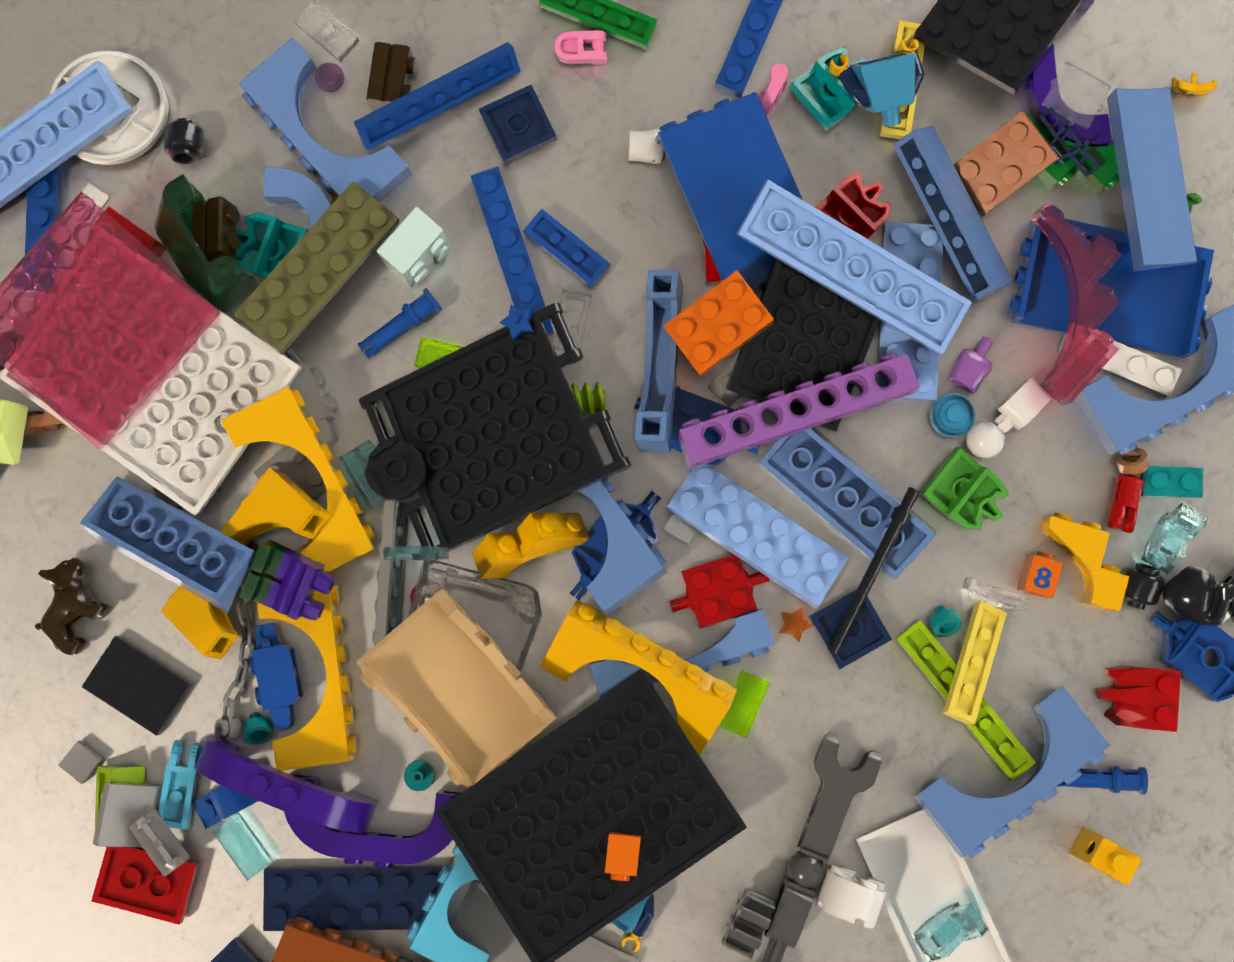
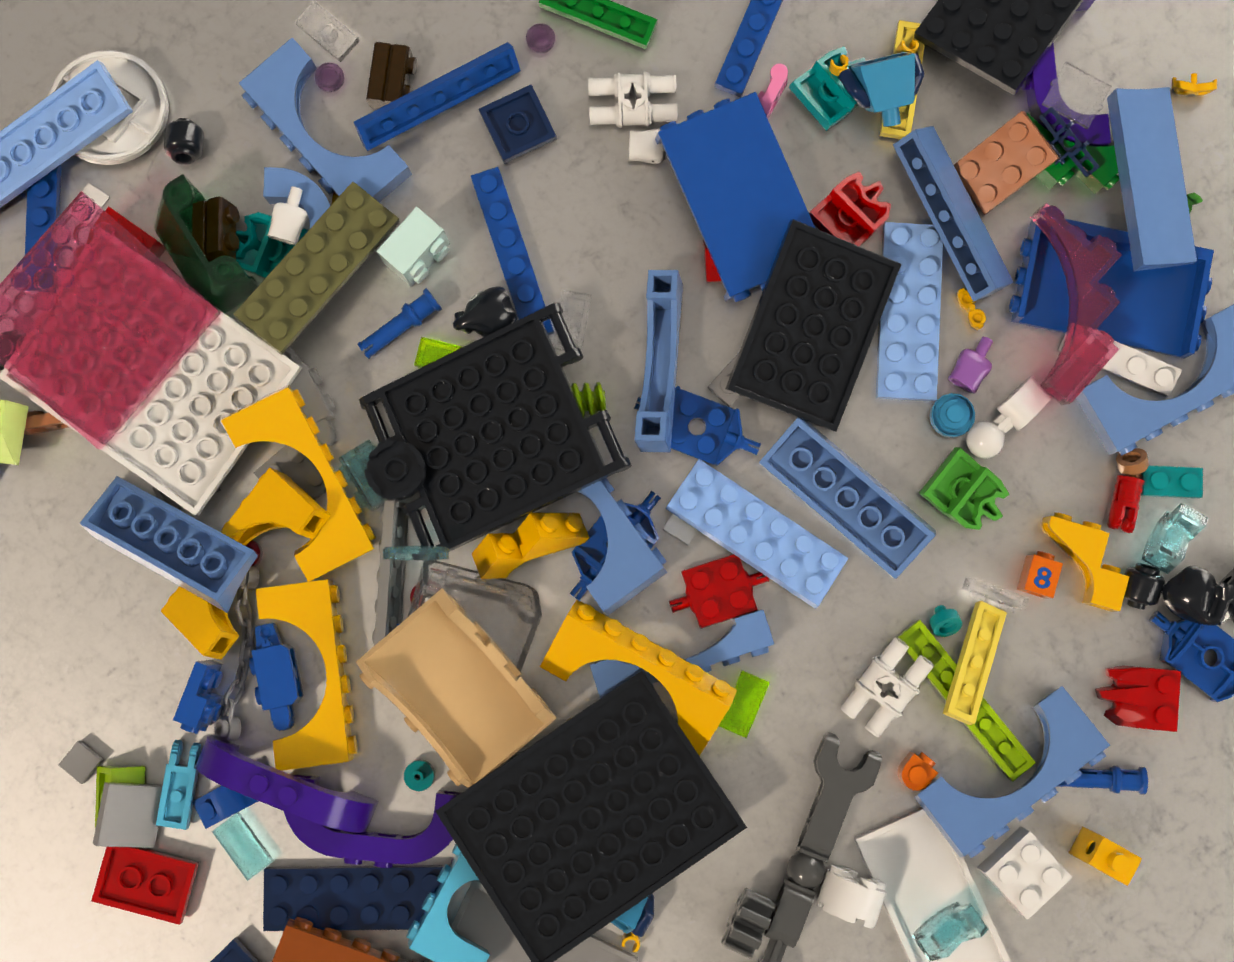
dark brown animal [35,558,111,656] -> none
black tile [82,636,192,736] -> none
light grey hinge [128,808,191,877] -> none
dark purple hips [239,539,336,621] -> none
teal tile [241,712,274,745] -> none
blue piece [499,305,534,340] -> none
blue plate [523,209,610,288] -> none
bright pink plate [554,30,607,65] -> none
orange brick [605,832,641,881] -> none
orange brick [663,270,774,377] -> none
medium lavender brick [677,353,920,469] -> none
light blue plate [736,180,972,355] -> none
clear orange piece [779,607,813,642] -> none
dark blue plate [808,589,892,669] -> none
black bar [827,487,920,654] -> none
none -> blue plate [173,660,223,734]
none -> white piece [267,186,307,245]
none -> black piece [453,286,517,337]
none -> clear purple plate [526,24,555,53]
none -> white pin [588,71,678,128]
none -> white pin [841,636,934,738]
none -> orange plate [897,751,938,791]
none -> yellow piece [957,288,986,331]
none -> white brick [977,826,1073,920]

